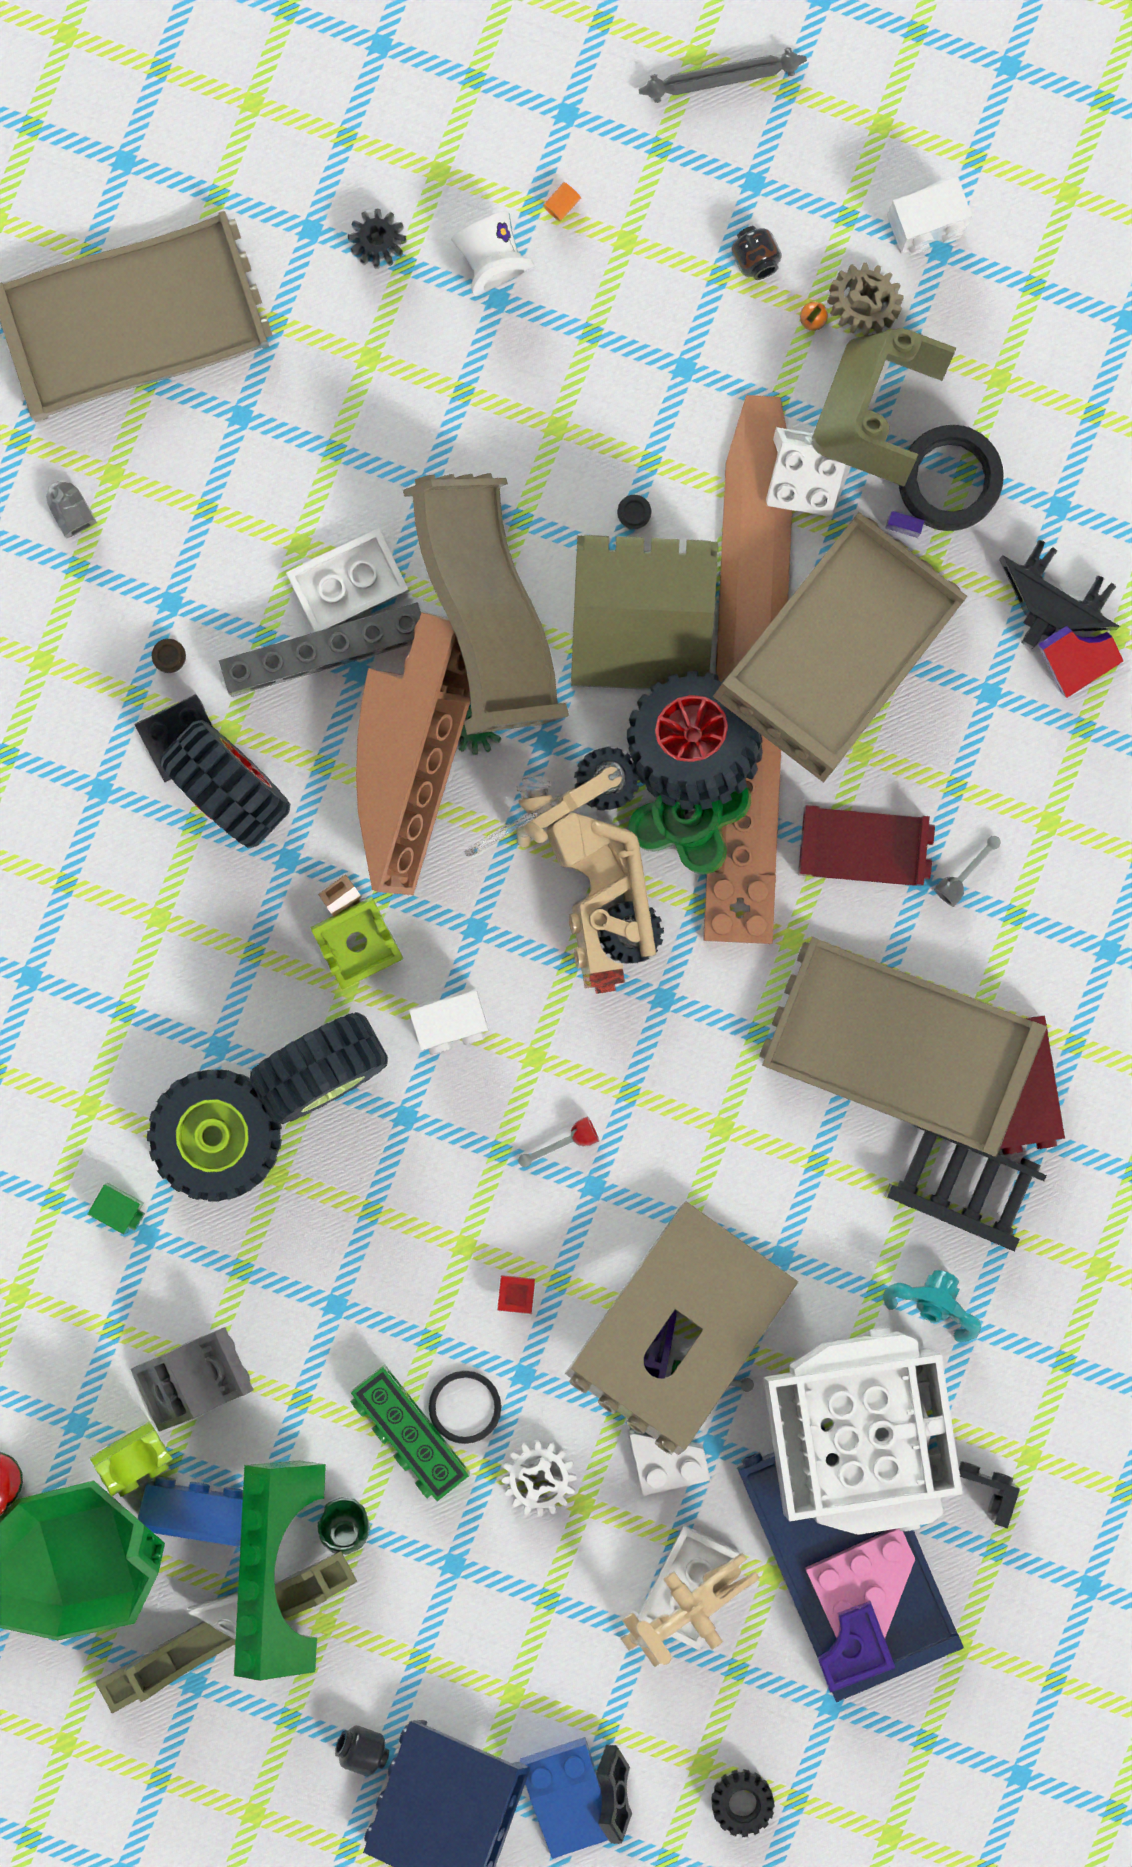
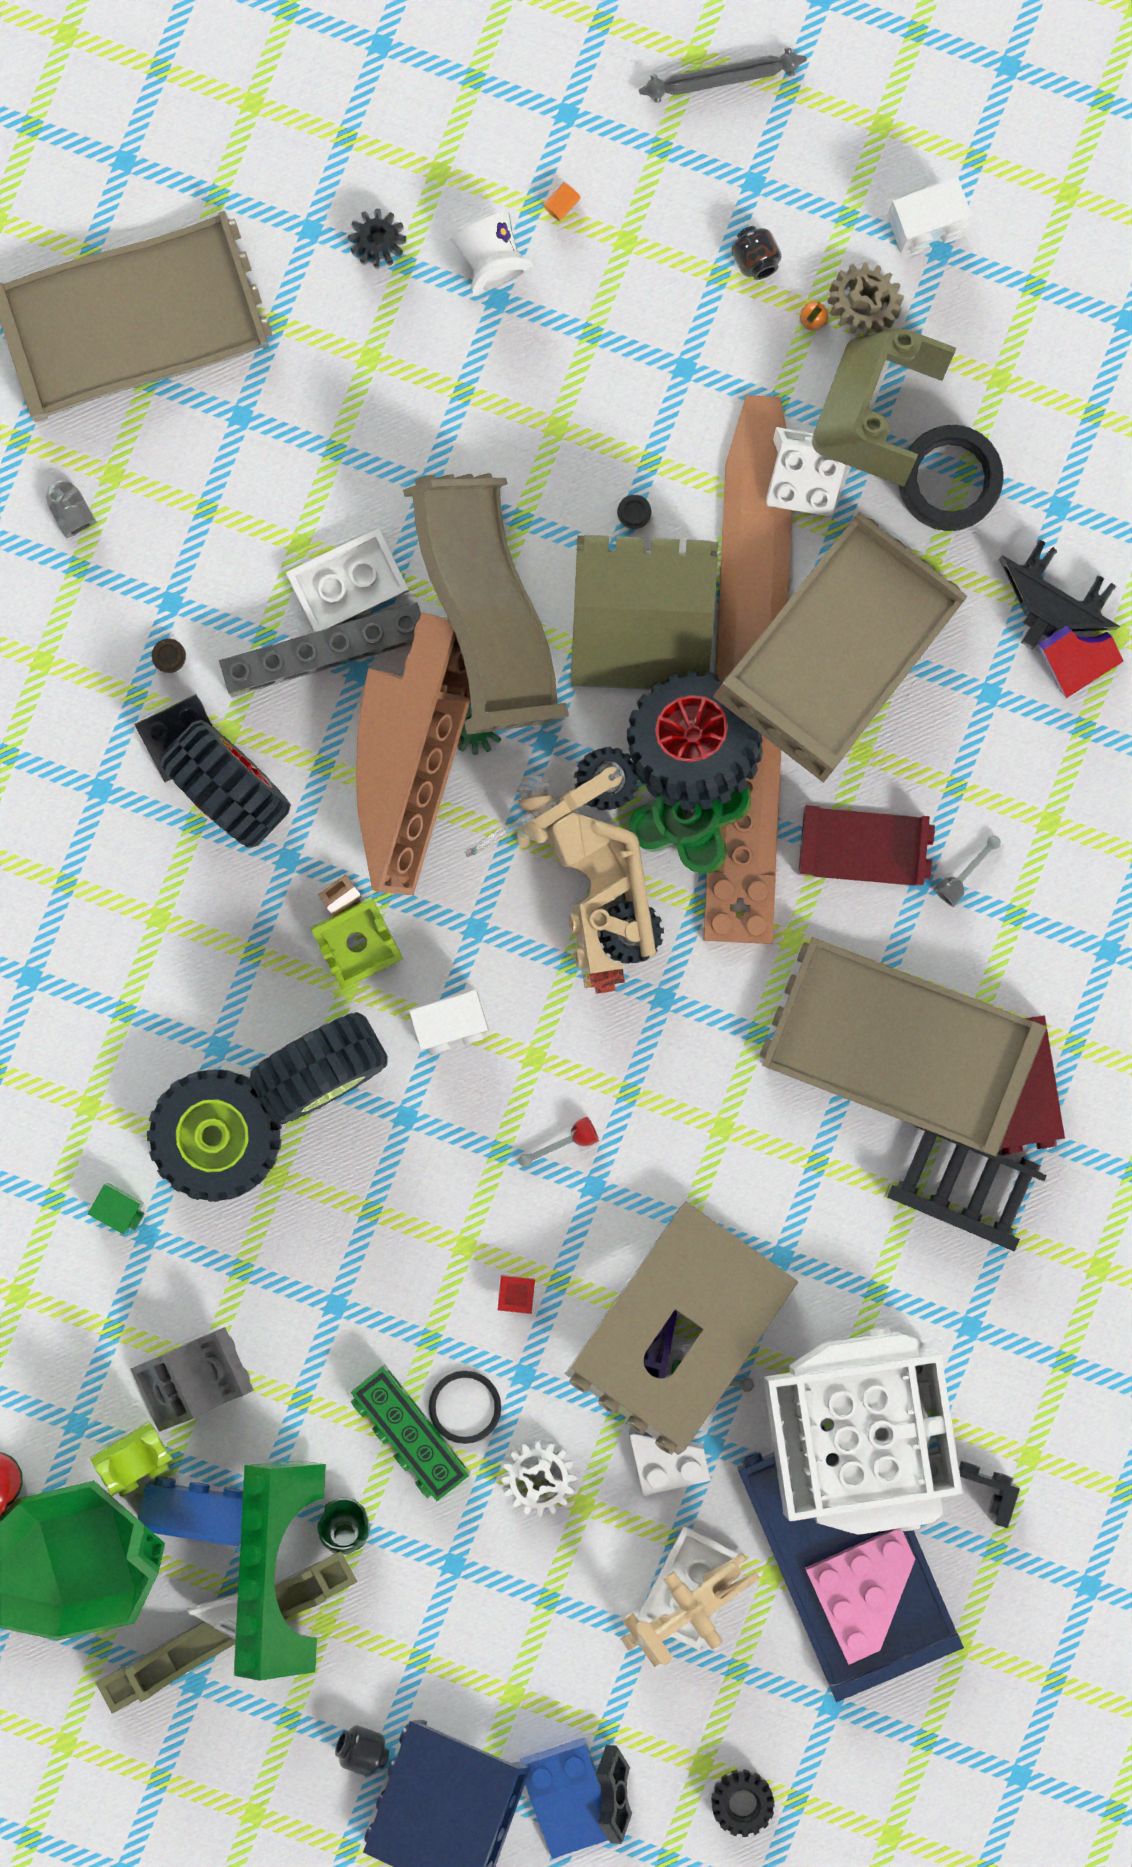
dark purple tile [817,1601,895,1693] -> none
teal piece [883,1270,981,1342] -> none
dark purple tile [885,511,925,538] -> none

